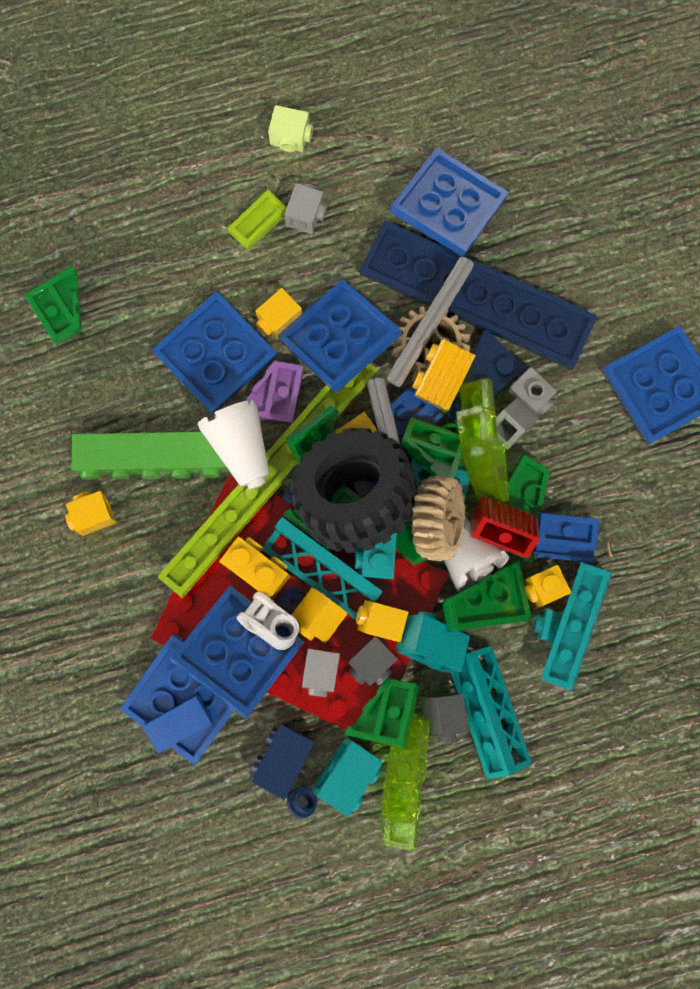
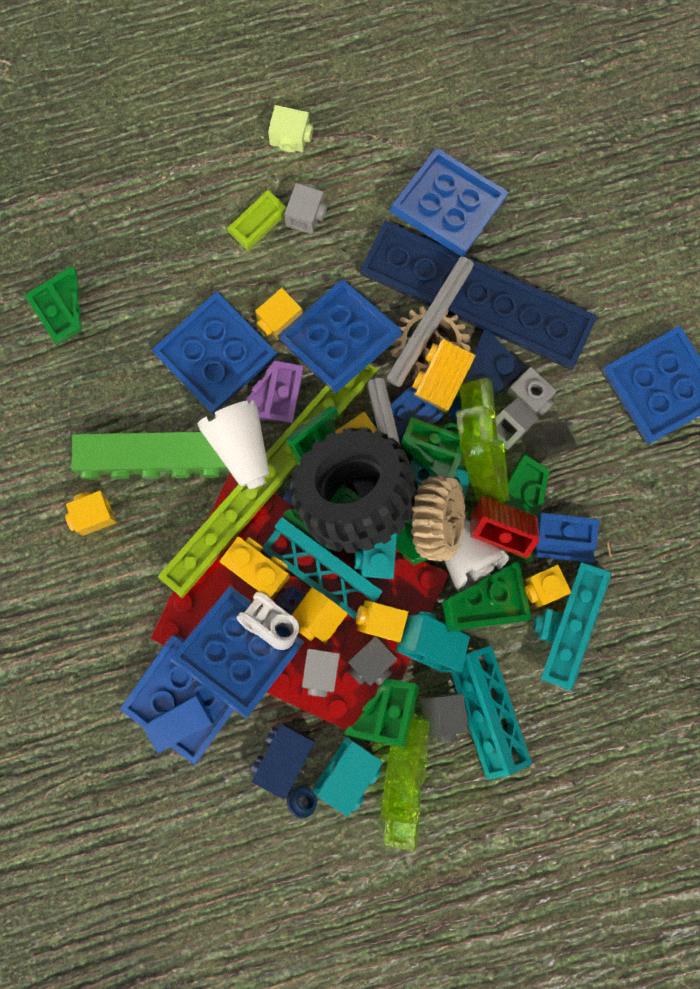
none -> clear smoke bracket [523,420,577,464]

